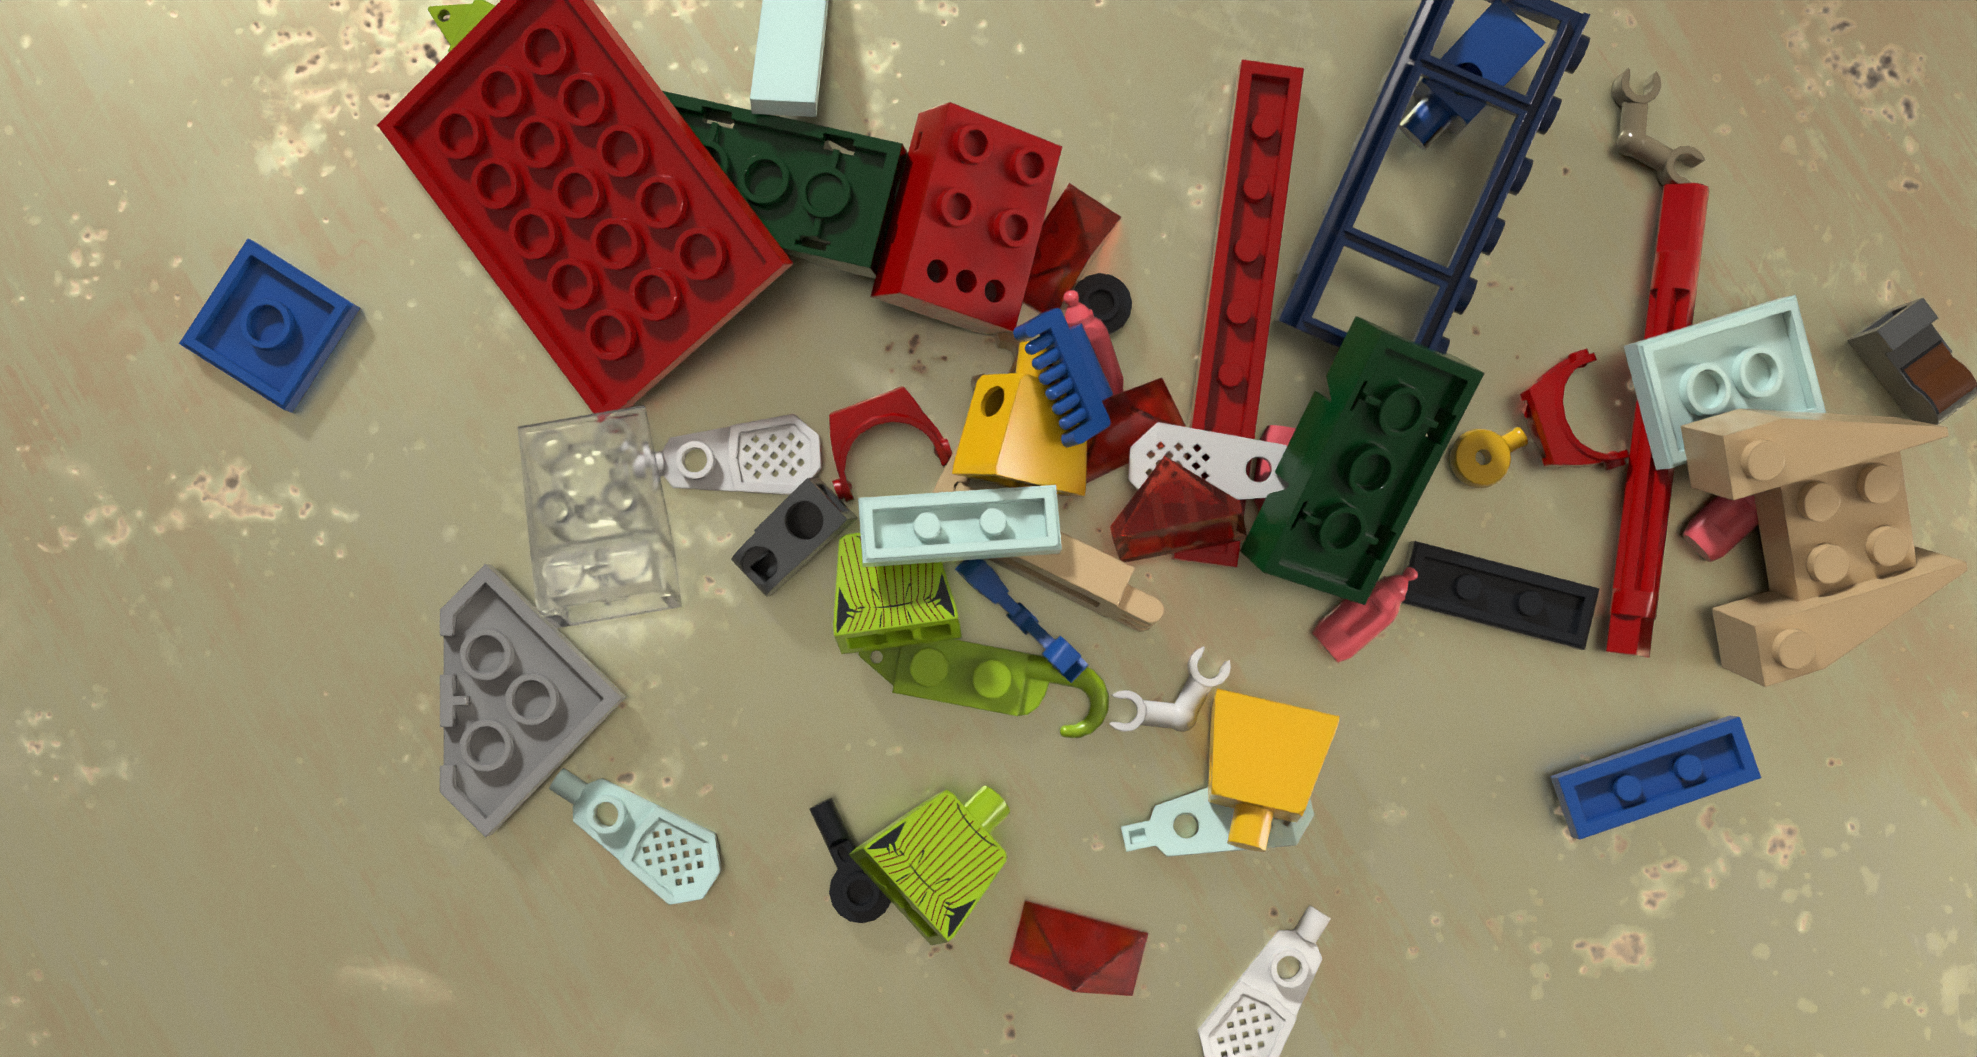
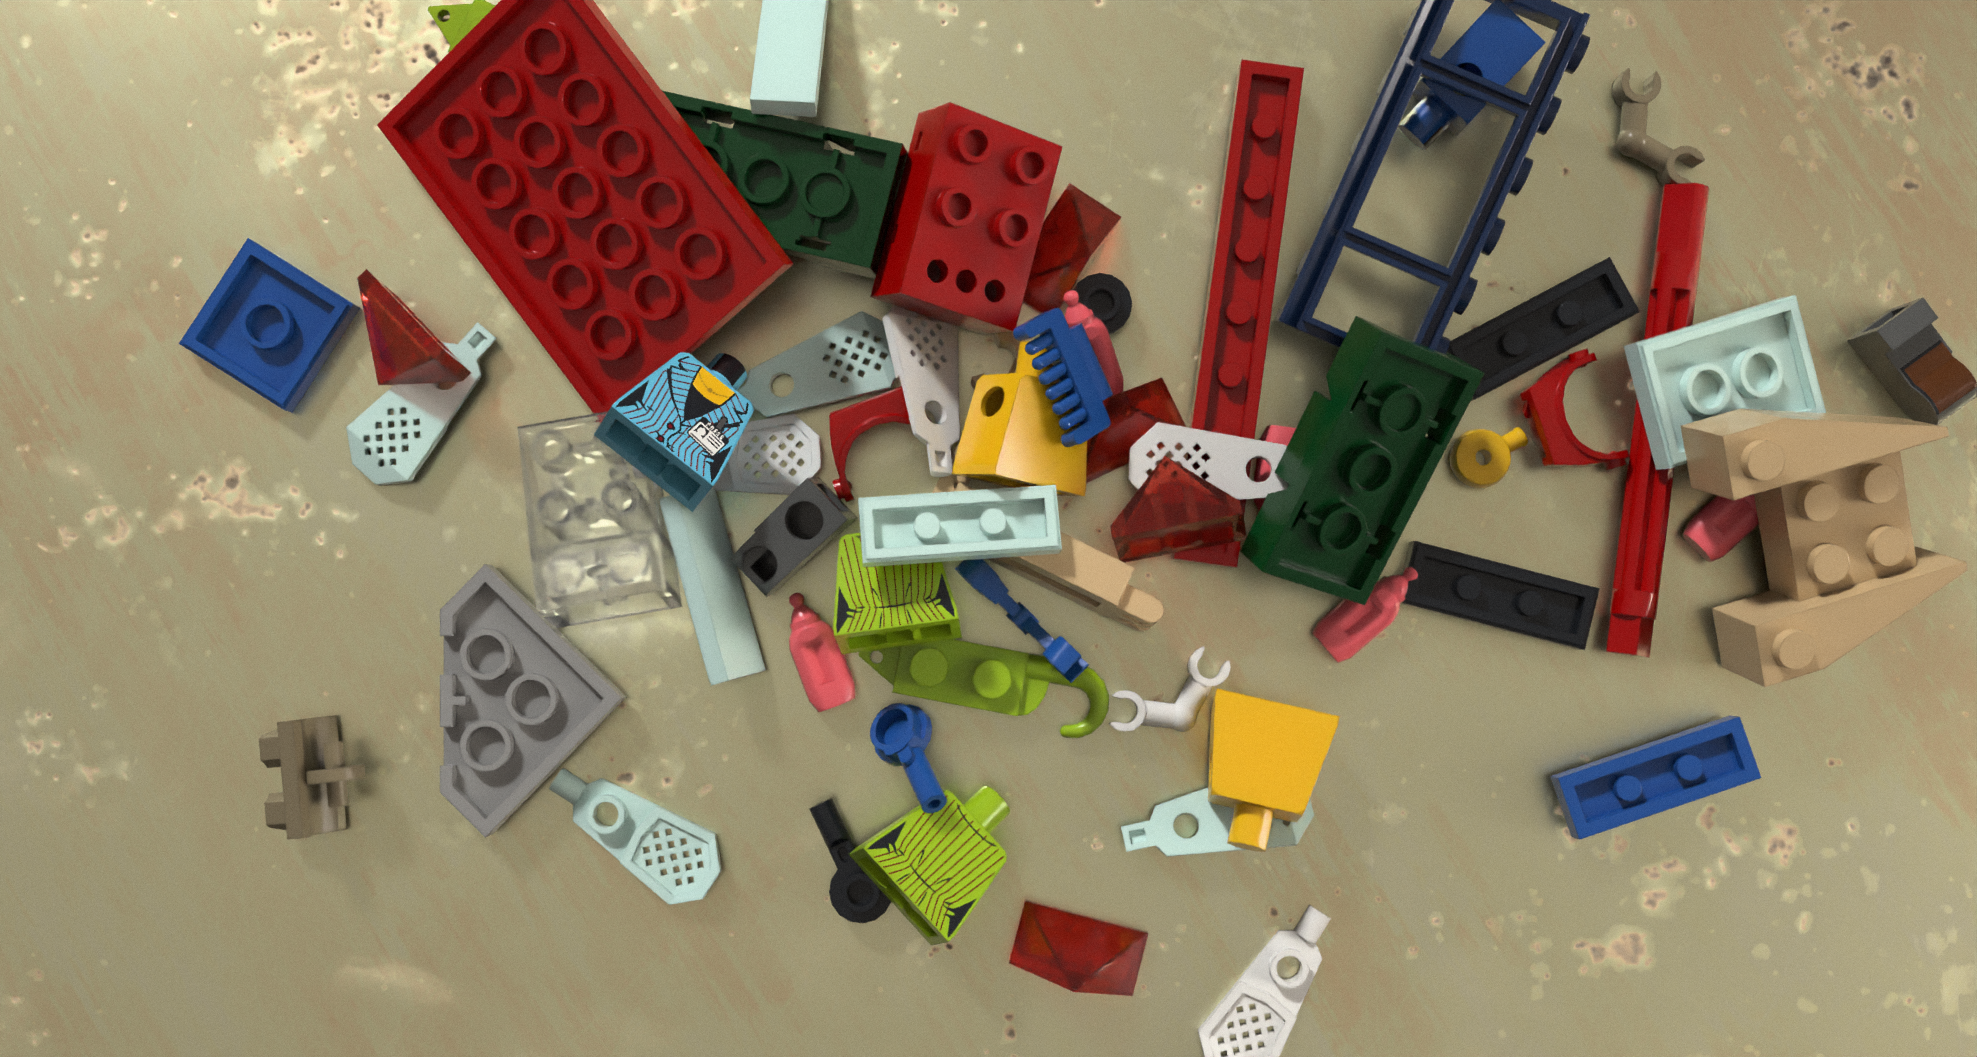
none -> dark tan hips [259,715,366,839]
none -> light aqua piece [346,322,497,486]
none -> clear red slope [357,269,471,385]
none -> medium azure torso [594,352,754,512]
none -> light aqua tile [659,489,766,686]
none -> light aqua piece [737,311,896,418]
none -> coral piece [789,593,855,712]
none -> blue plate [870,703,947,813]
none -> white piece [882,305,960,477]
none -> black tile [1447,257,1640,402]

